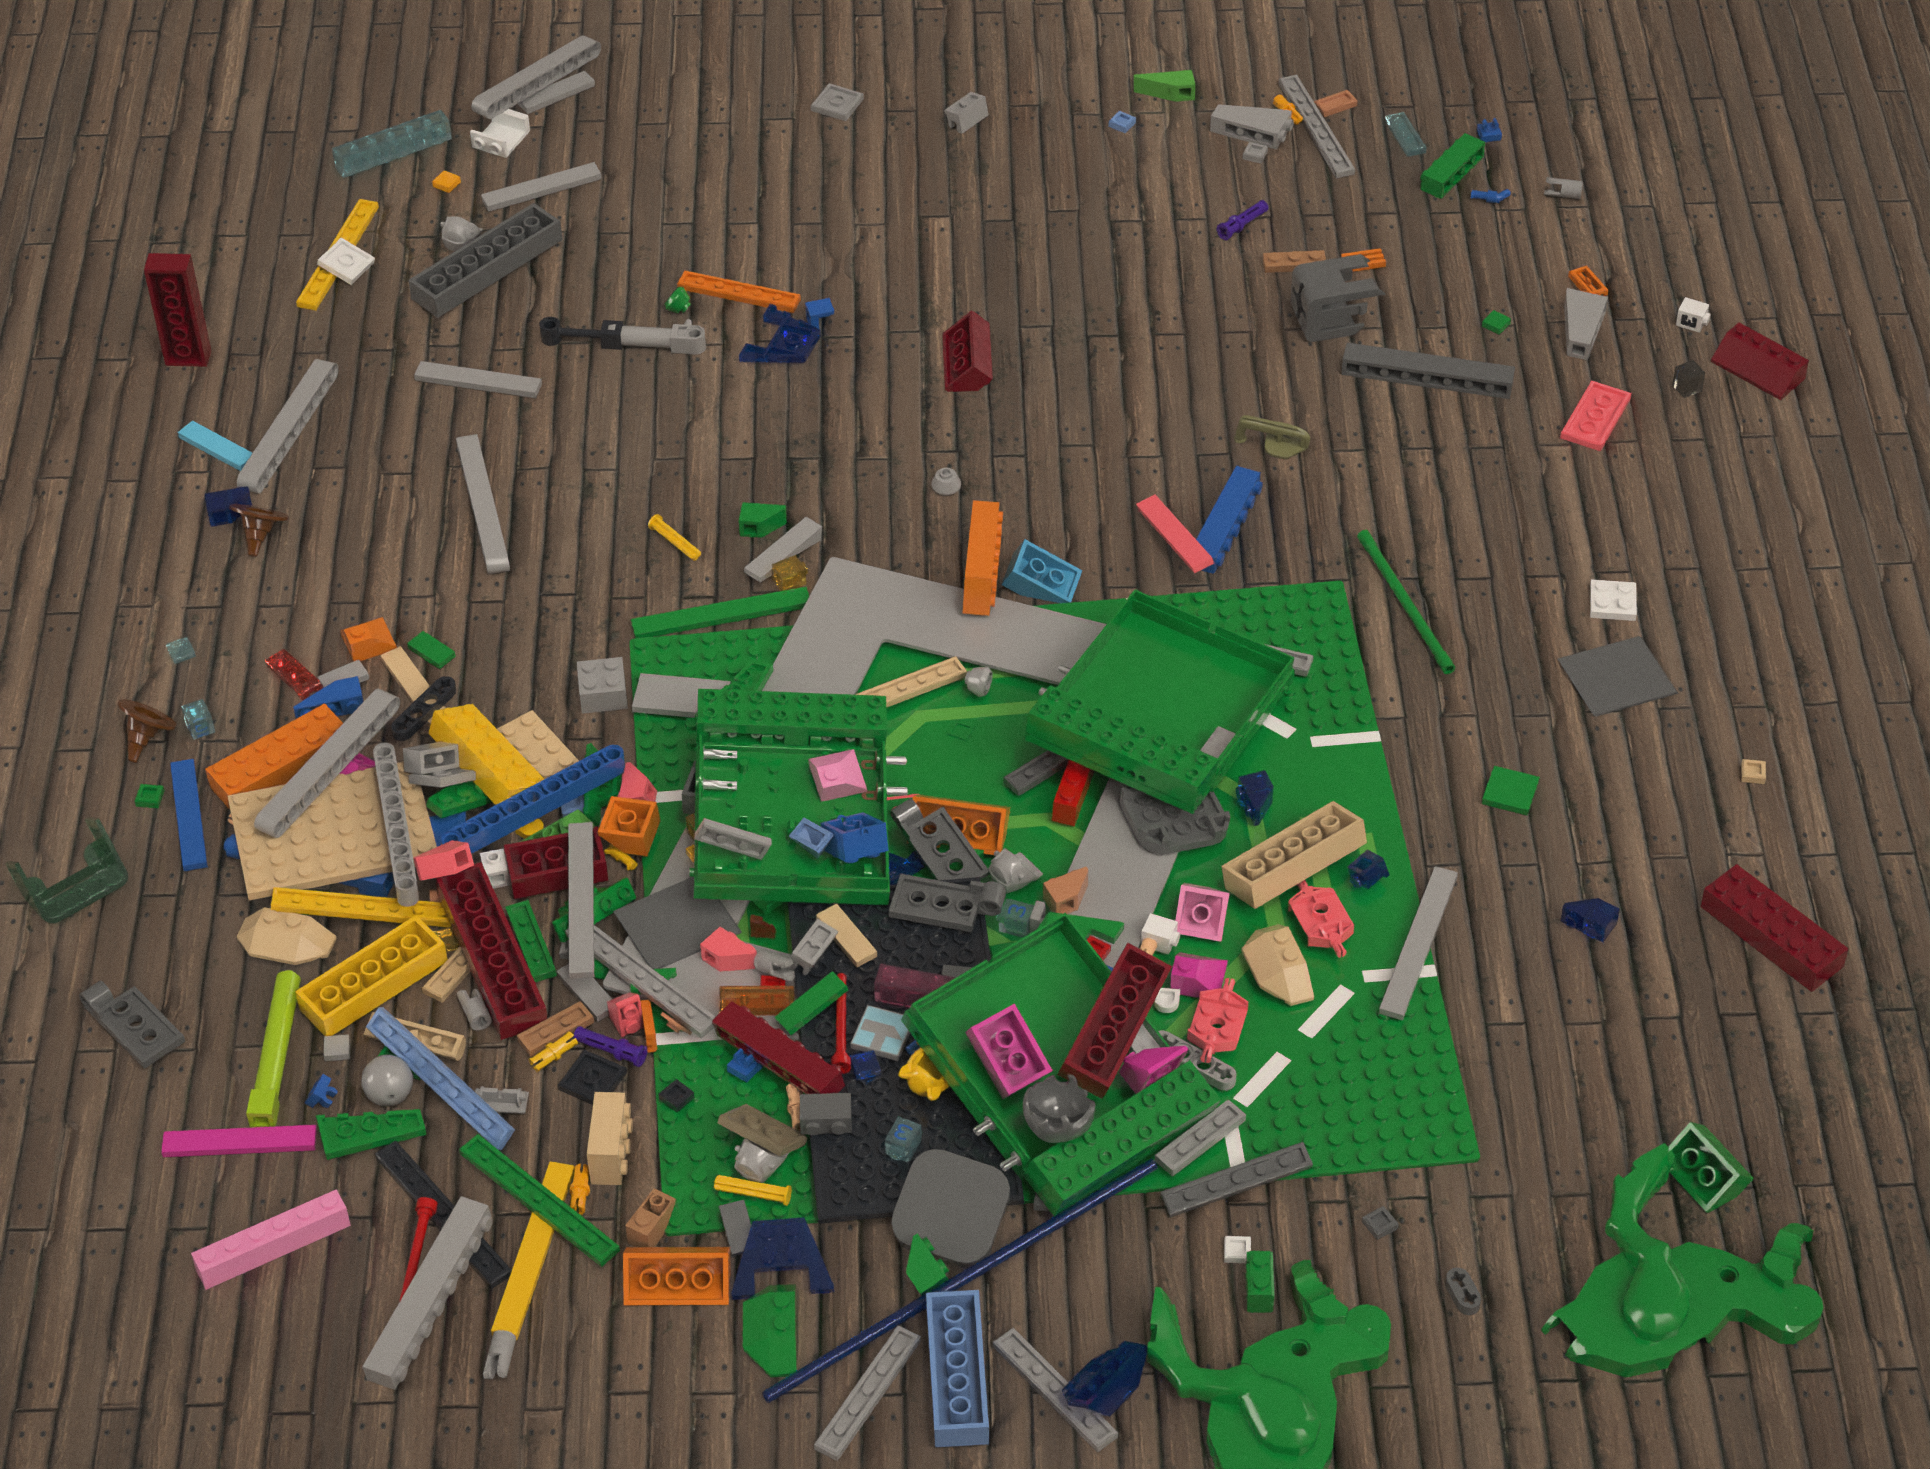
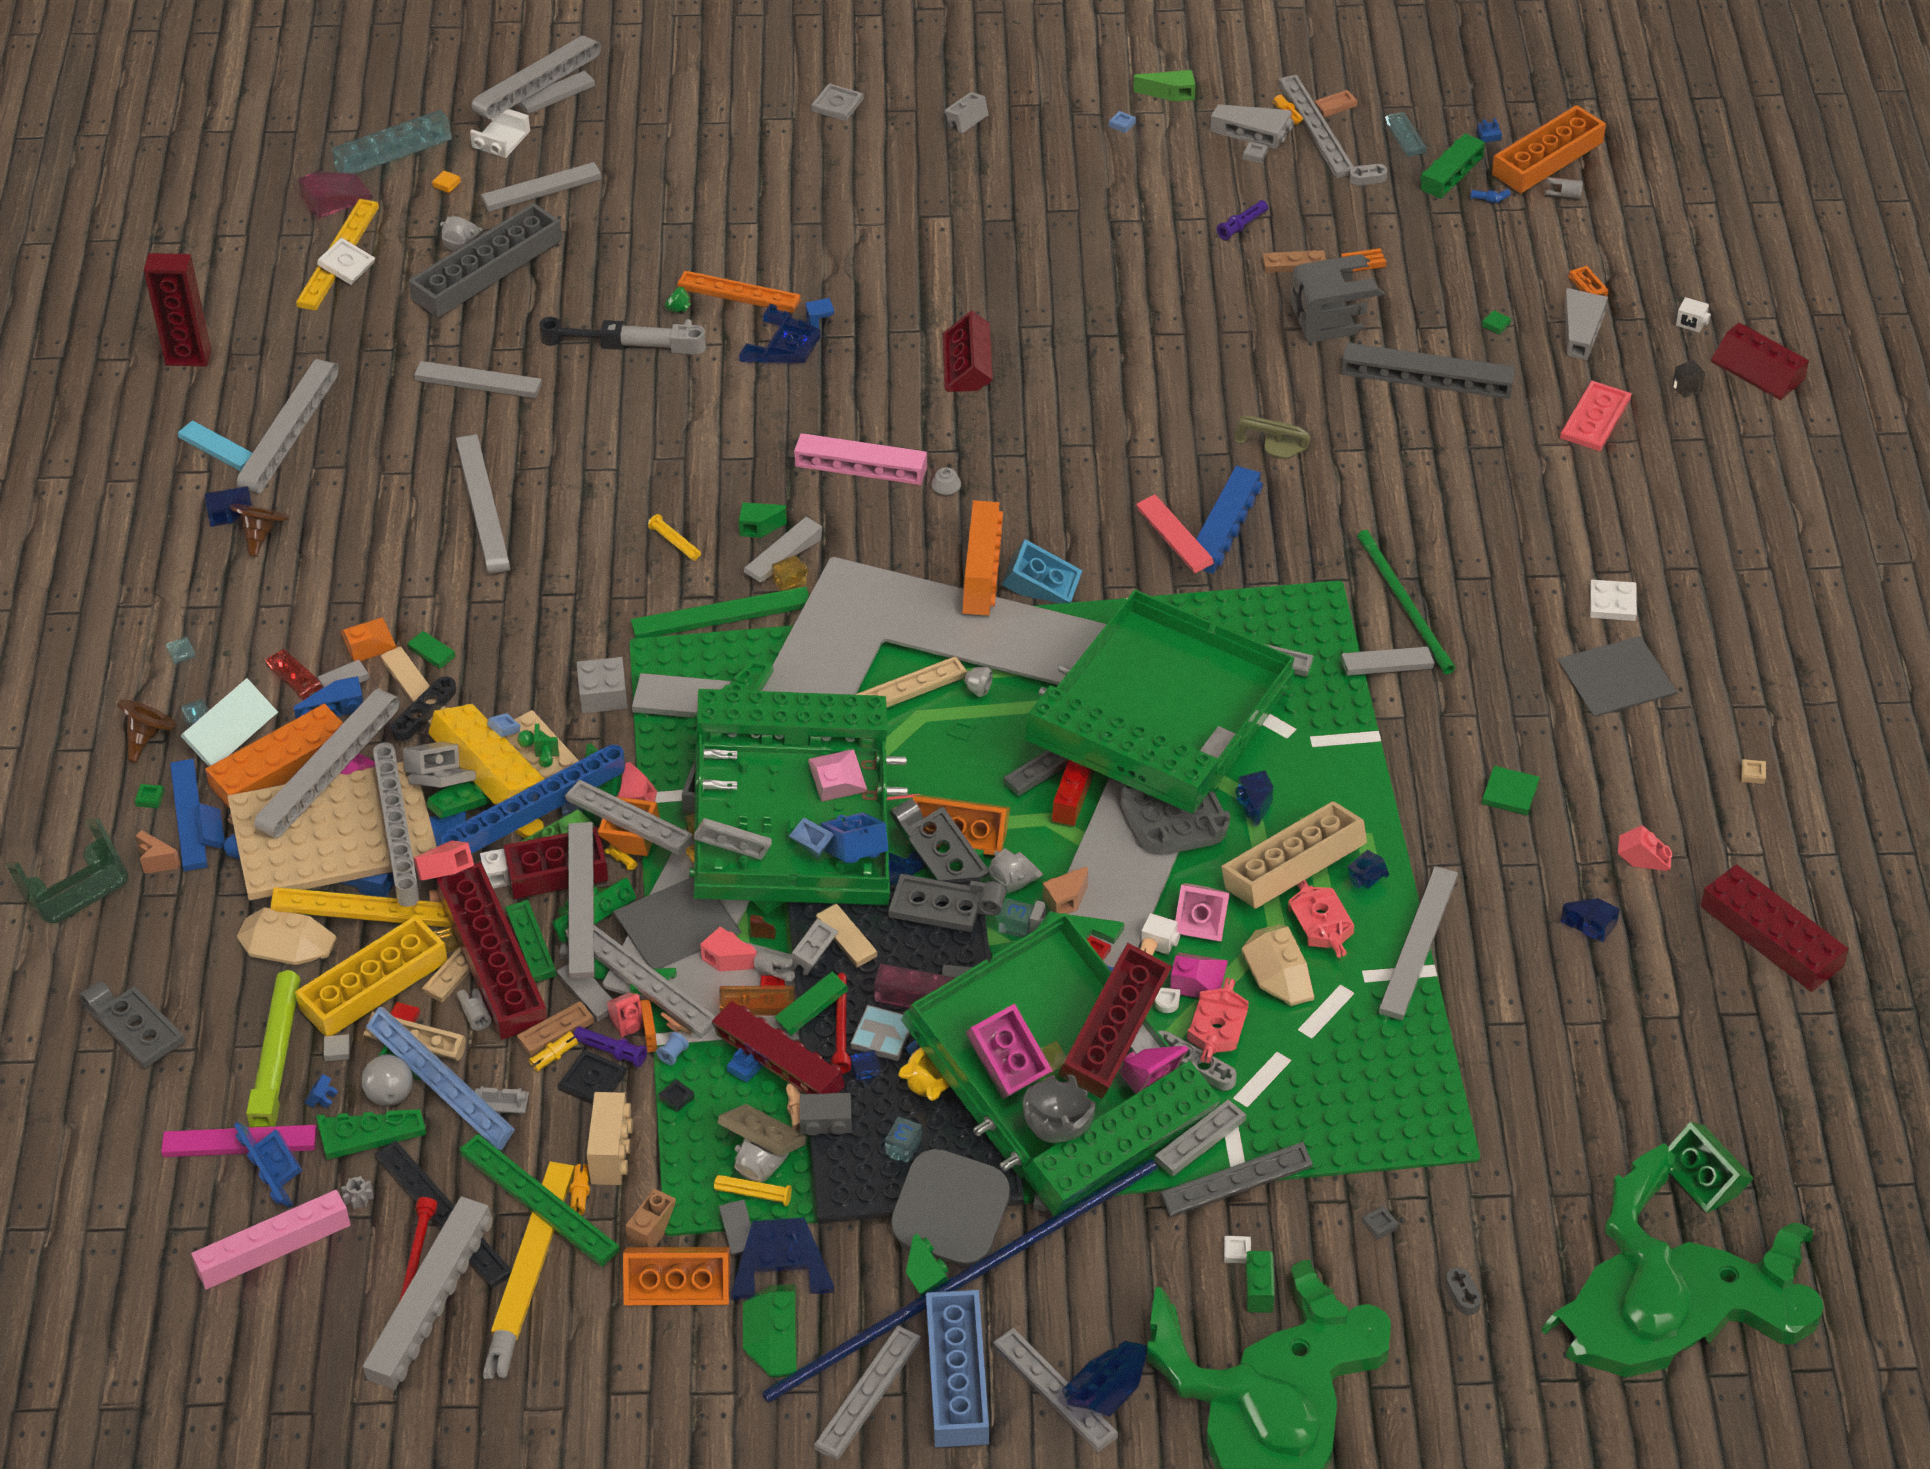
none -> nougat slope [135,830,181,873]
none -> light aqua tile [181,678,278,767]
none -> blue tile [195,803,225,849]
none -> blue bracket [234,1122,303,1208]
none -> clear pink slope [298,172,373,219]
none -> light grey gear [341,1176,374,1209]
none -> red tile [390,1002,420,1023]
none -> medium blue tile [487,713,521,737]
none -> green piece [517,724,560,768]
none -> light grey tile [565,780,694,855]
none -> medium blue bush [656,1032,689,1065]
none -> bright pink brick [794,433,927,485]
none -> clear yellow tile [1041,1040,1066,1075]
none -> light grey tile [1340,647,1434,675]
none -> light grey beam [1349,164,1388,186]
none -> orange brick [1492,105,1606,193]
none -> coral slope [1618,825,1672,871]

